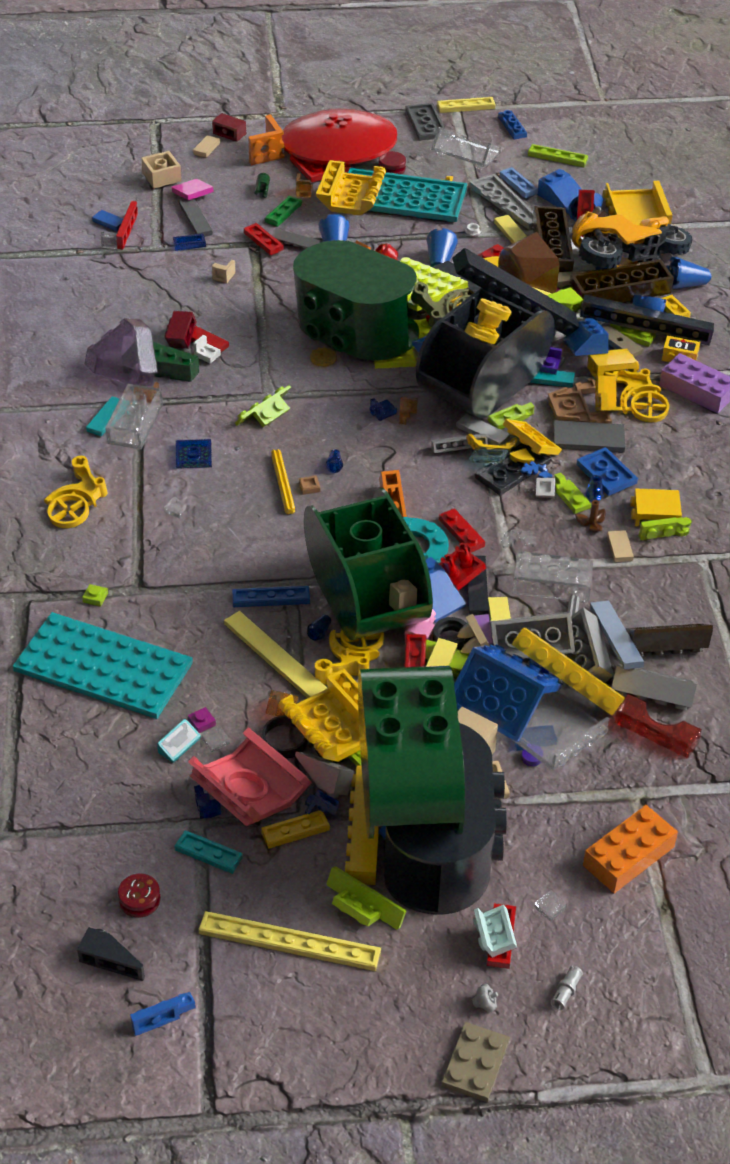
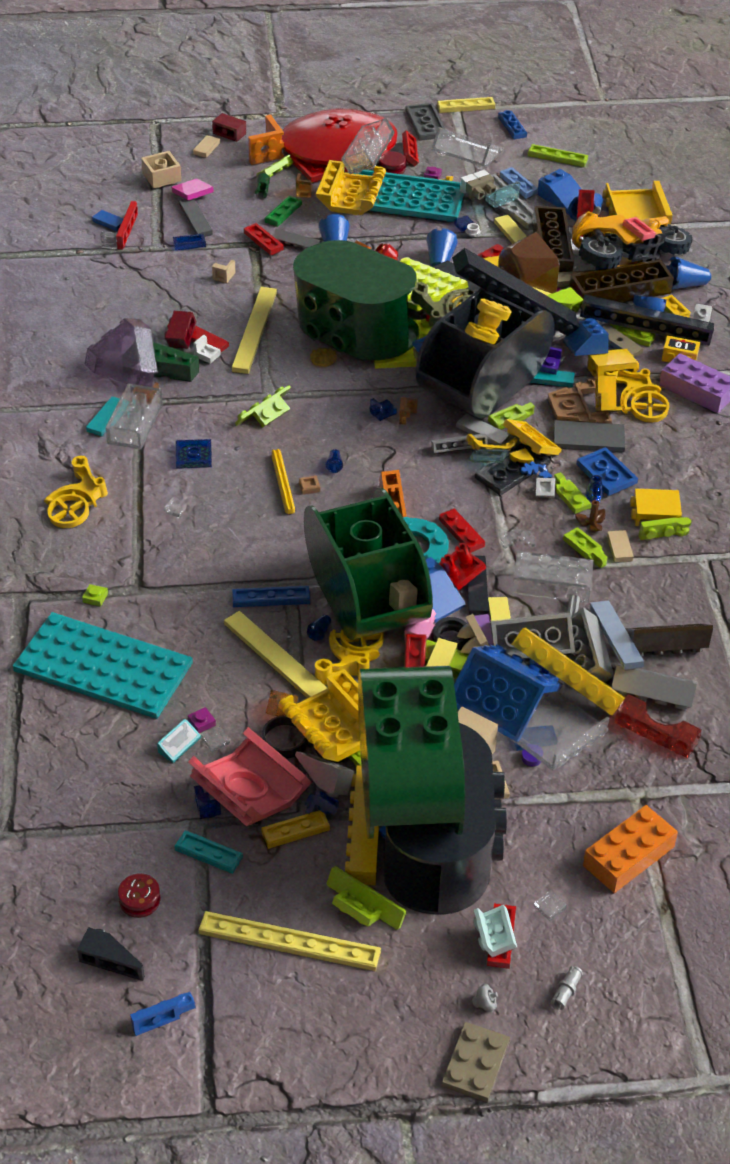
none -> light yellow tile [232,287,277,374]
none -> lime hinge [256,155,293,177]
none -> clear brick [341,118,395,174]
none -> red plate [402,130,419,167]
none -> magenta plate [424,166,442,179]
none -> clear blue tile [454,215,474,232]
none -> dark tan hips [460,169,497,200]
none -> clear light blue panel [486,181,520,208]
none -> lime hinge [563,527,608,568]
none -> coral tile [622,217,656,241]
none -> white bracket [693,304,712,322]

